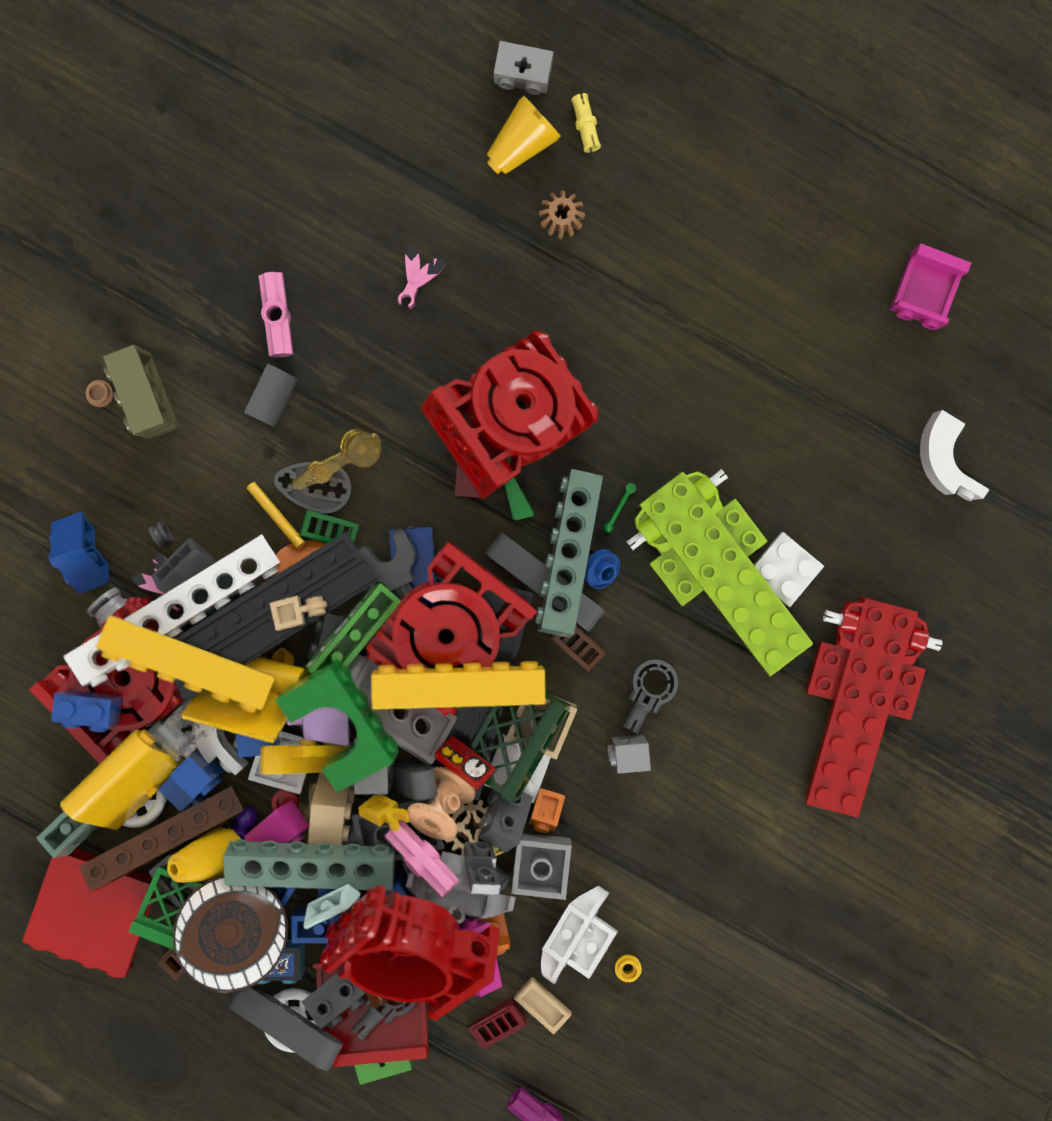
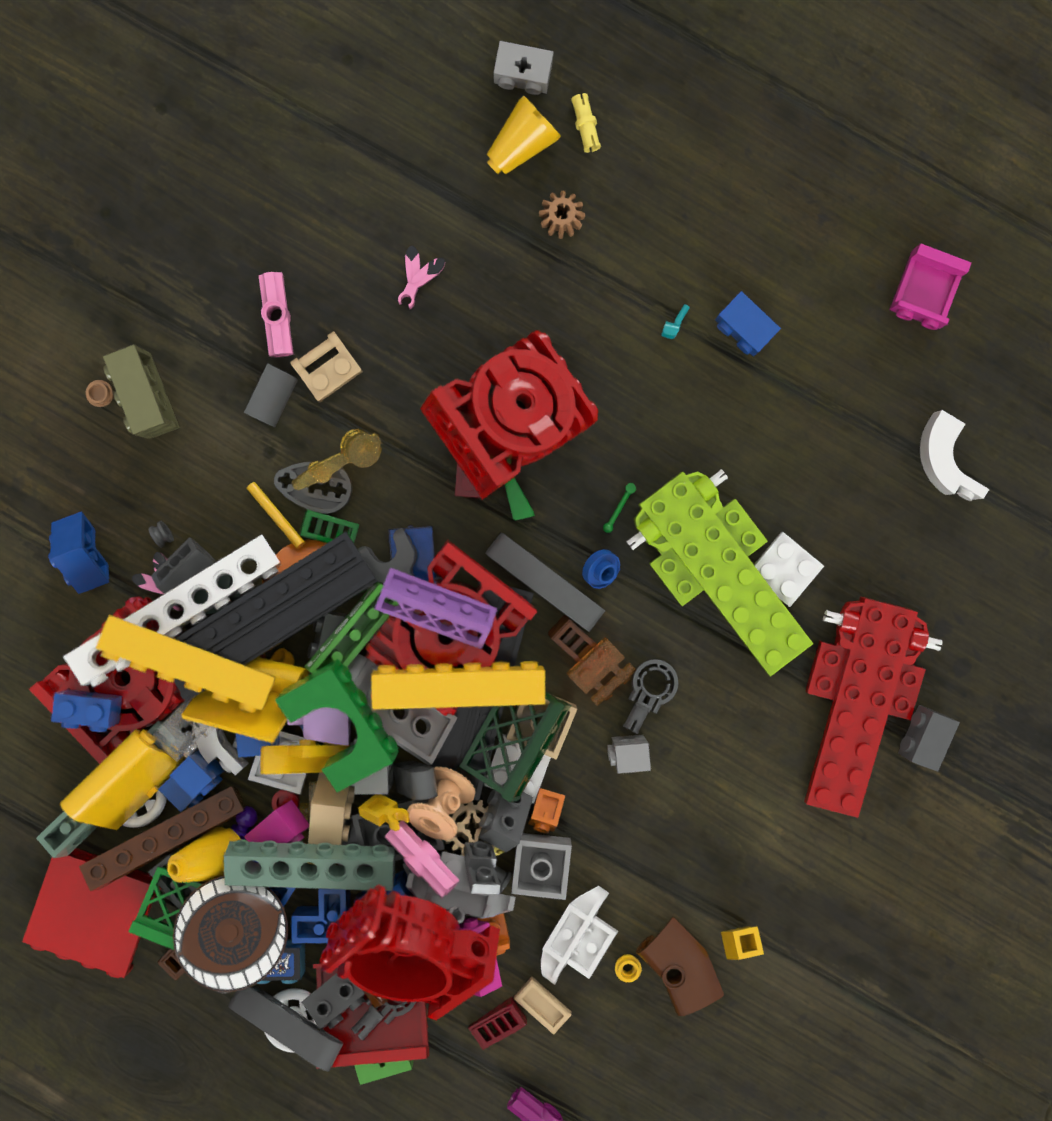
light grey wheel [87,587,128,627] -> none
tan plate [270,596,327,631] -> none
light aqua slope [304,884,361,929] -> none
tile [434,736,495,790] -> none
sand green brick [535,469,603,638] -> none
none -> tan plate [290,331,363,402]
none -> medium lavender fence [375,568,497,649]
none -> clear orange plate [566,637,636,706]
none -> reddish brown panel [636,917,724,1016]
none -> teal hand [661,304,690,339]
none -> blue brick [715,291,781,357]
none -> yellow brick [721,926,764,960]
none -> dark grey brick [898,705,960,772]

